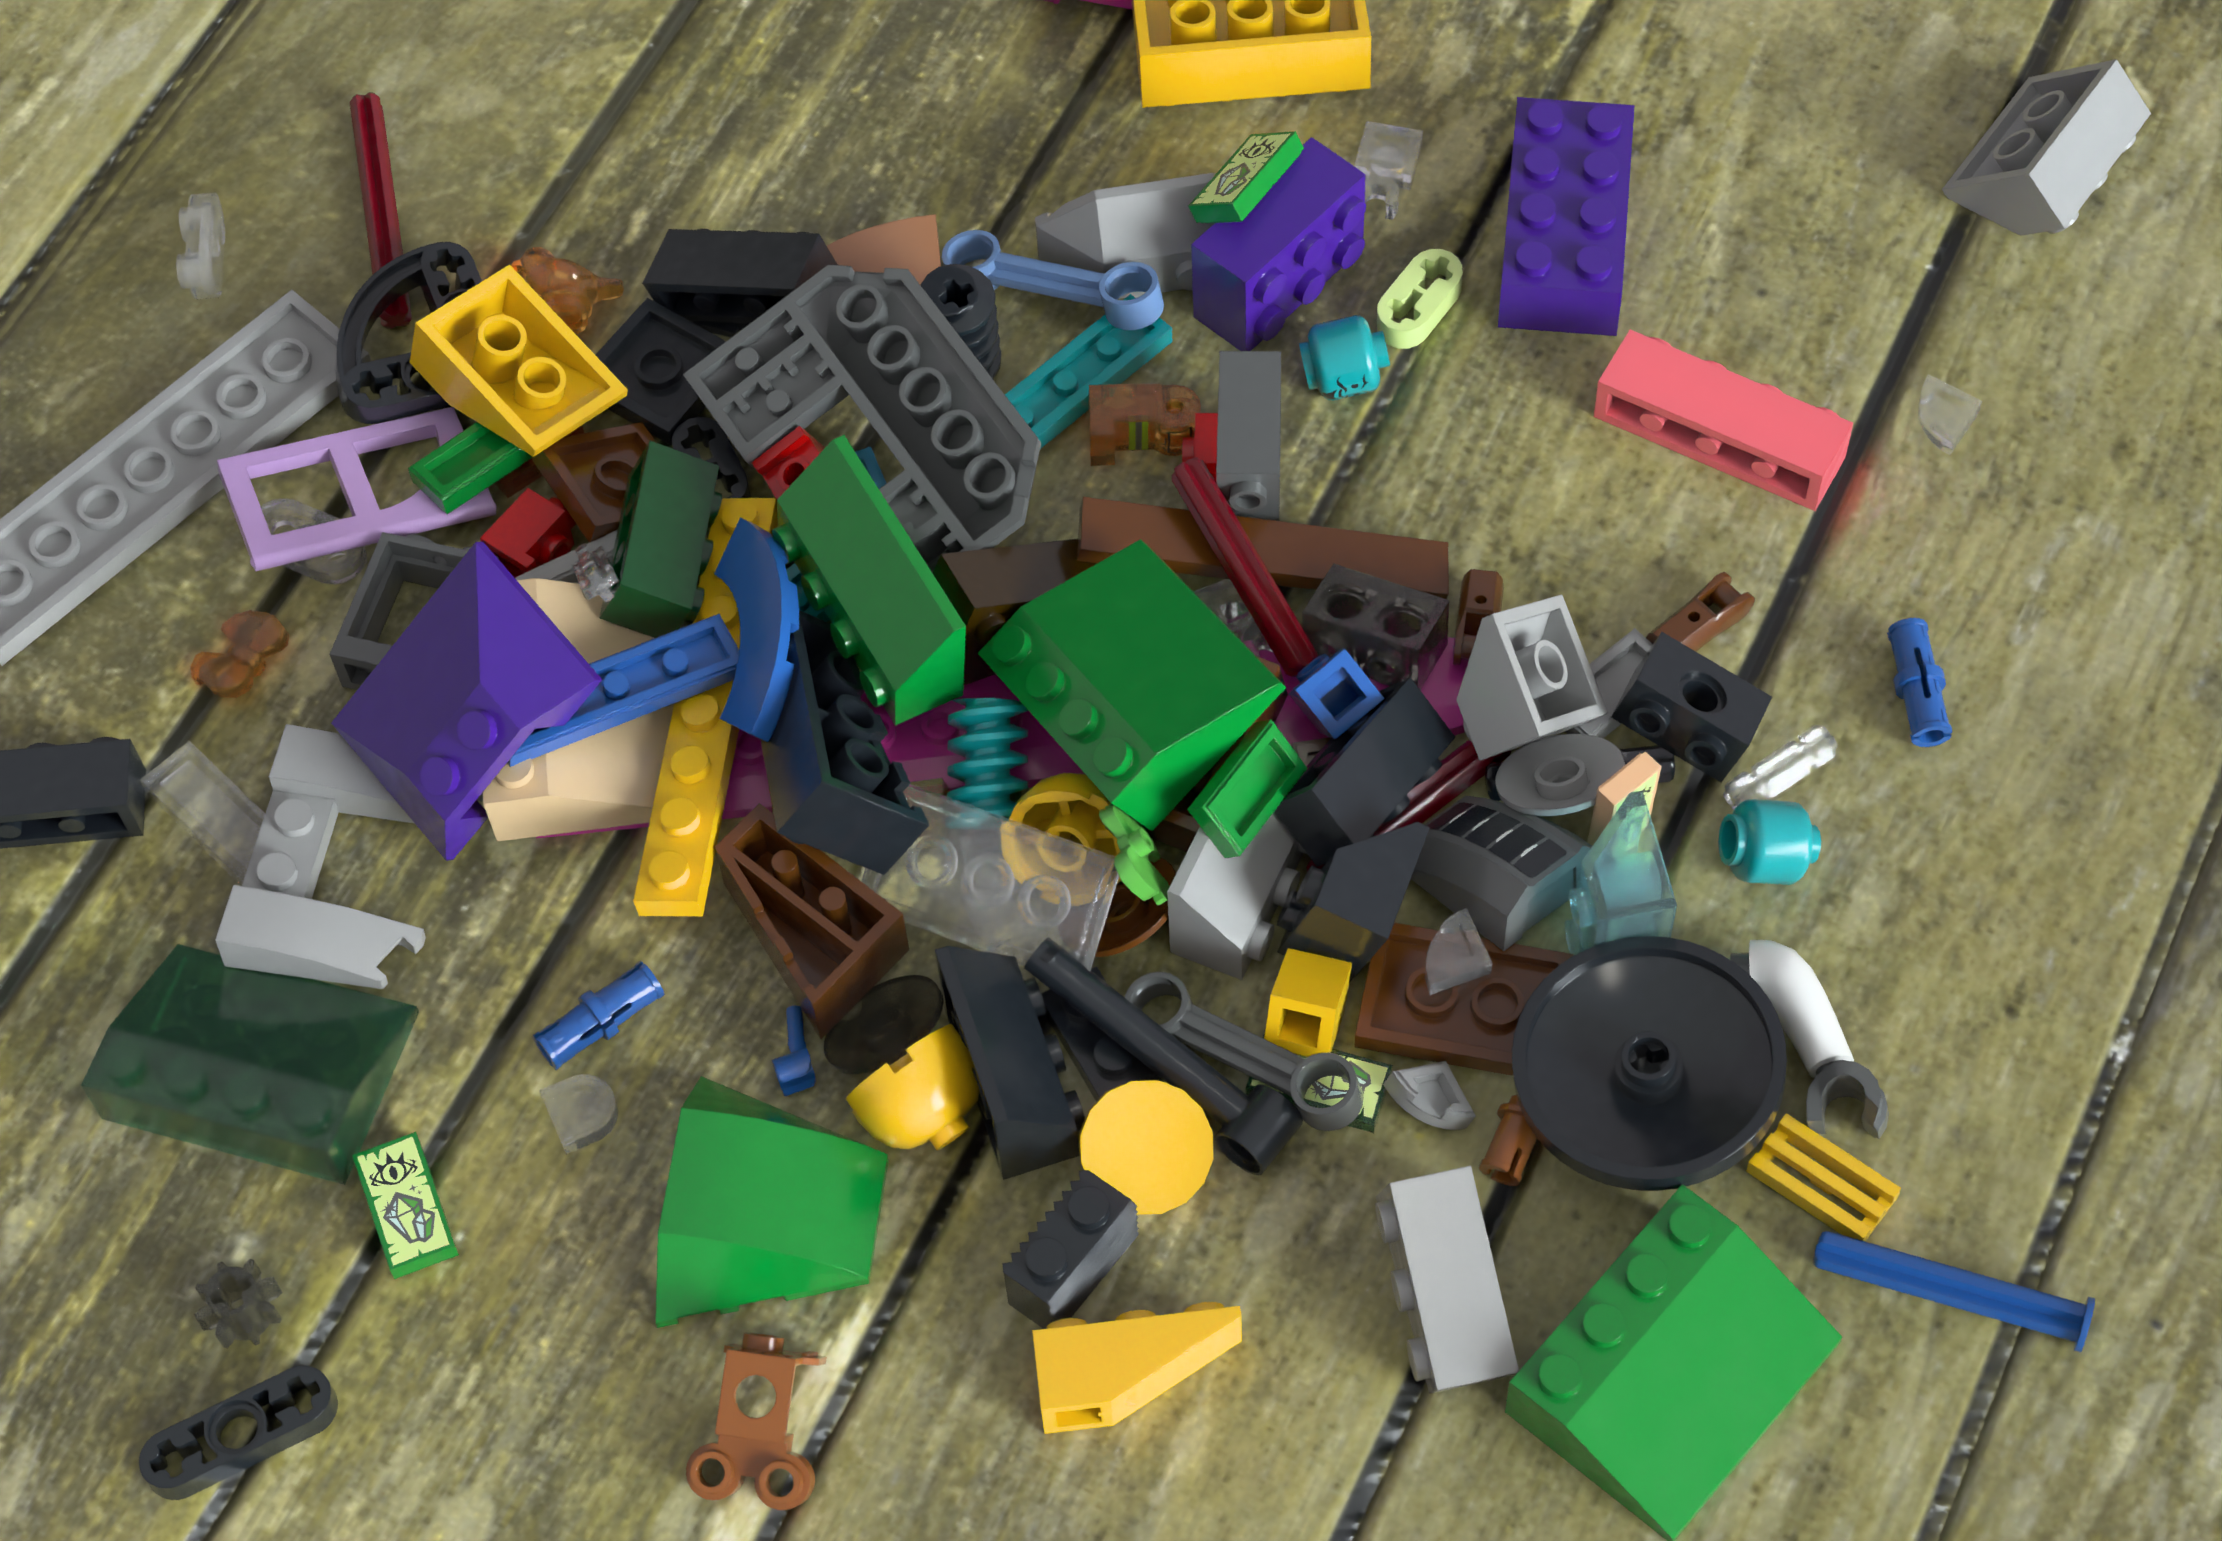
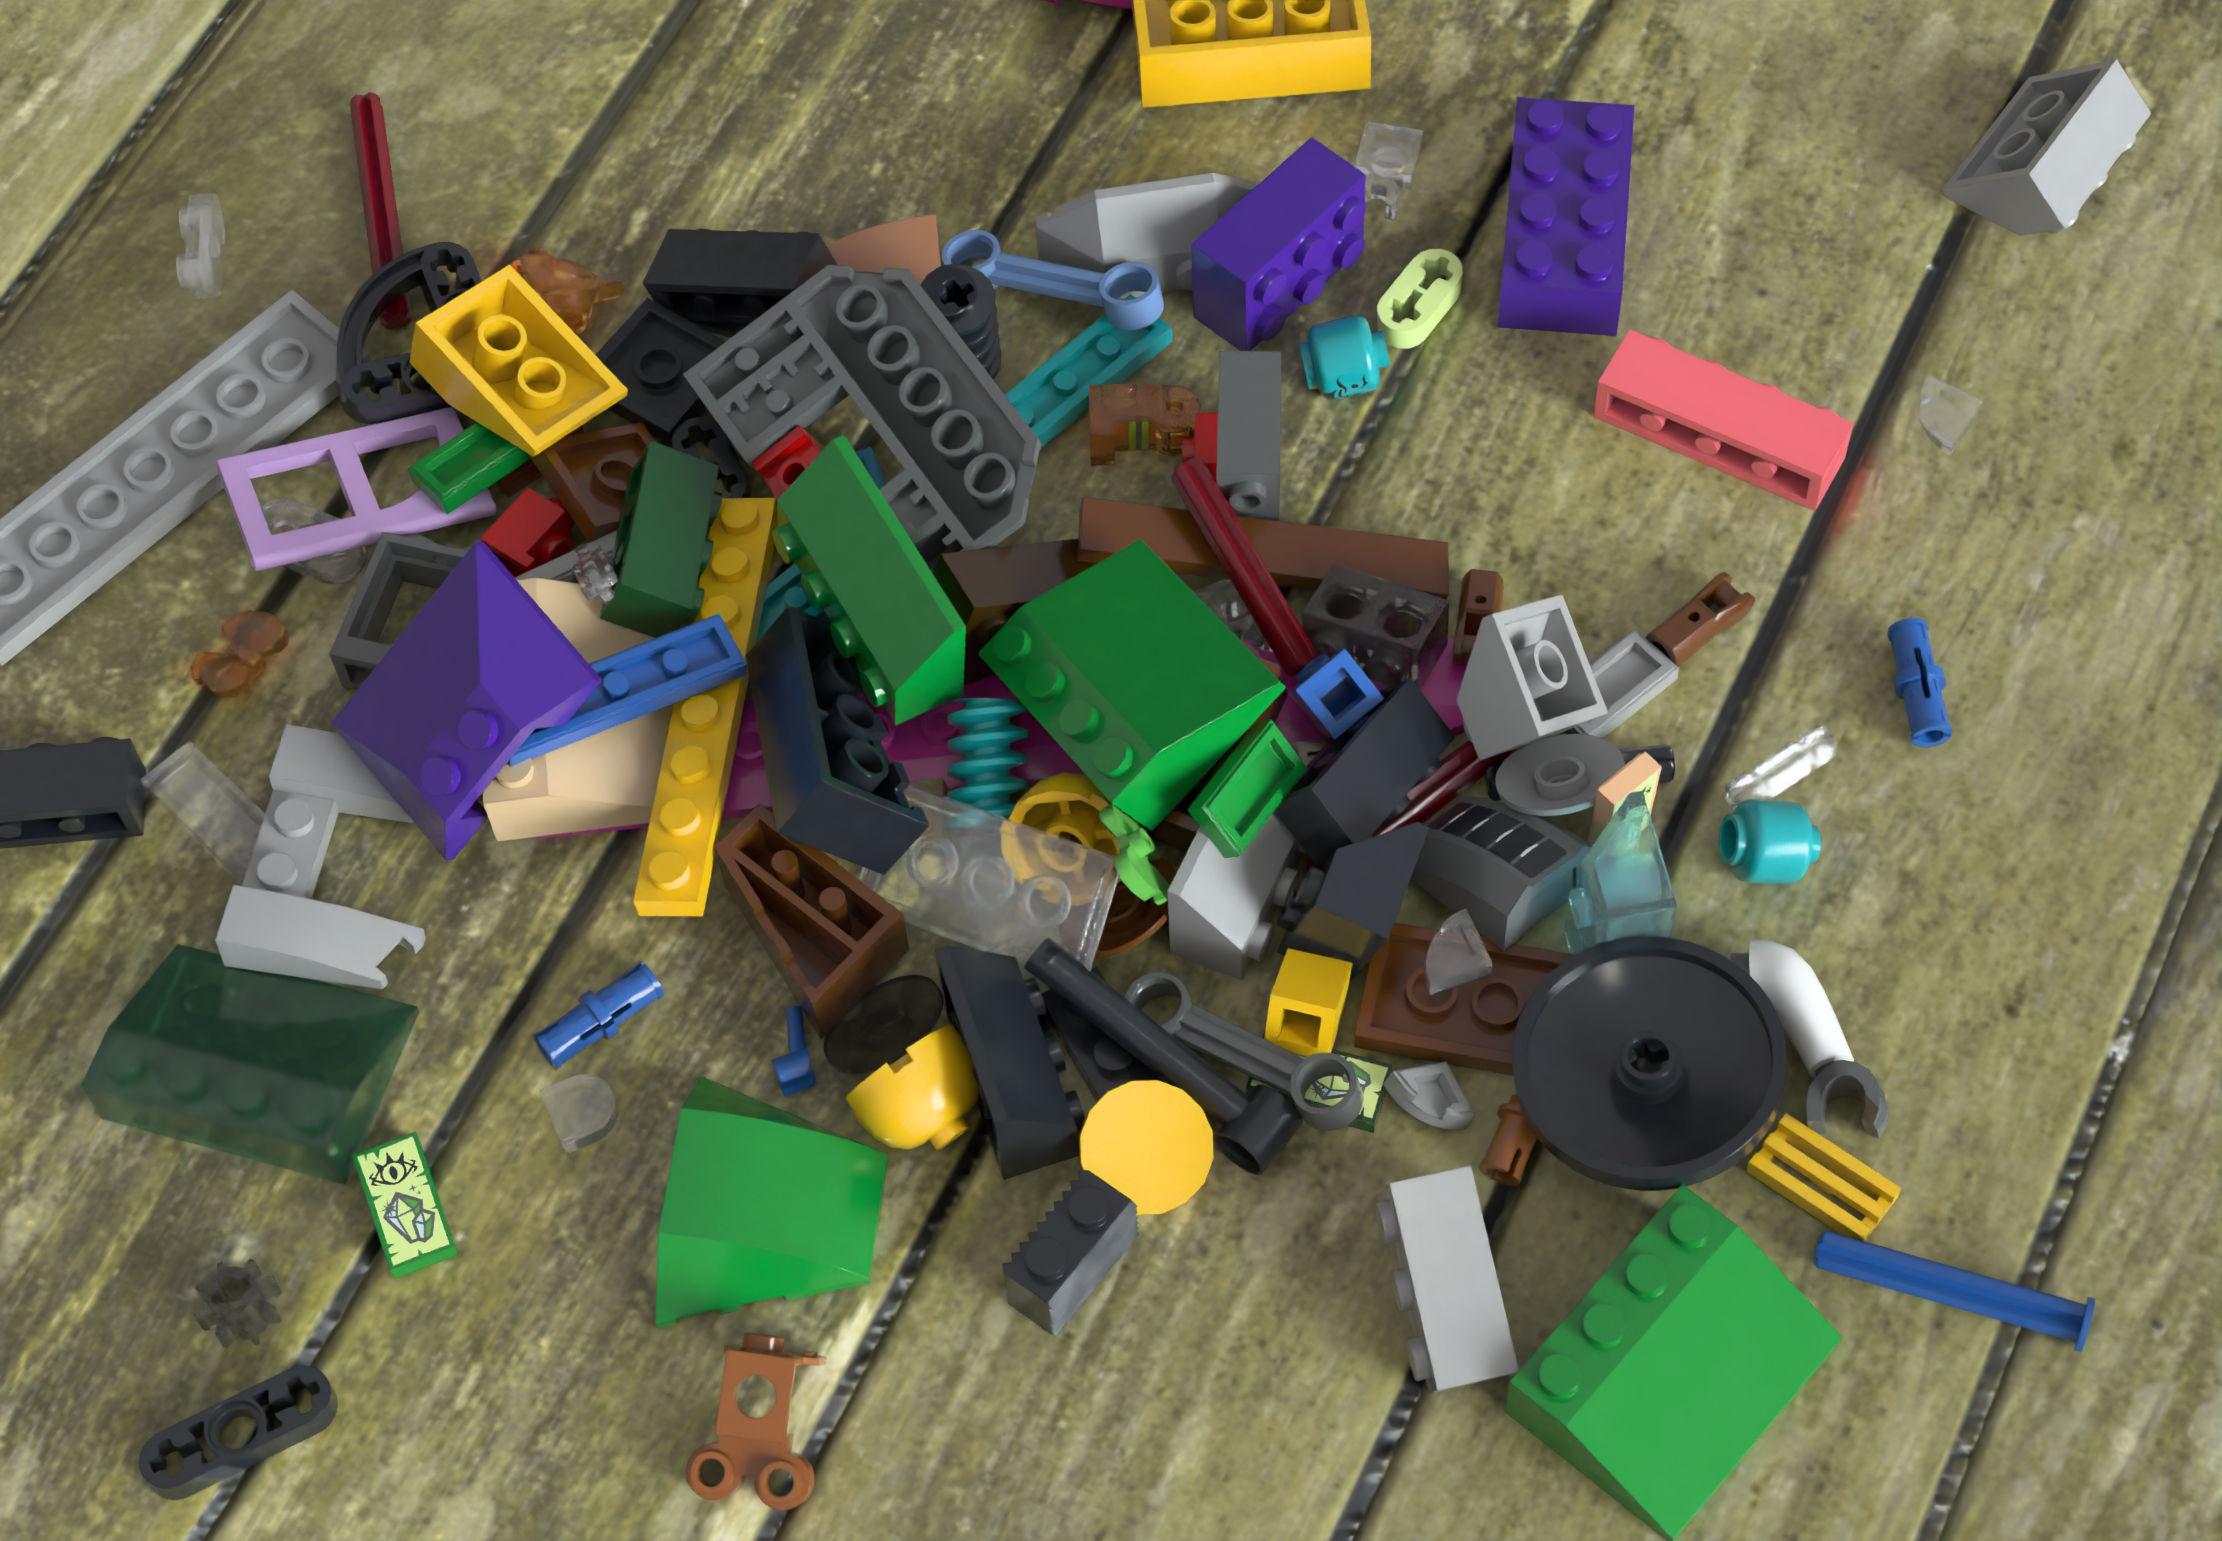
blue tile [714,517,799,742] -> none
yellow slope [1032,1302,1242,1434] -> none
tile [1188,131,1304,223] -> none
black brick [1611,632,1772,783] -> none

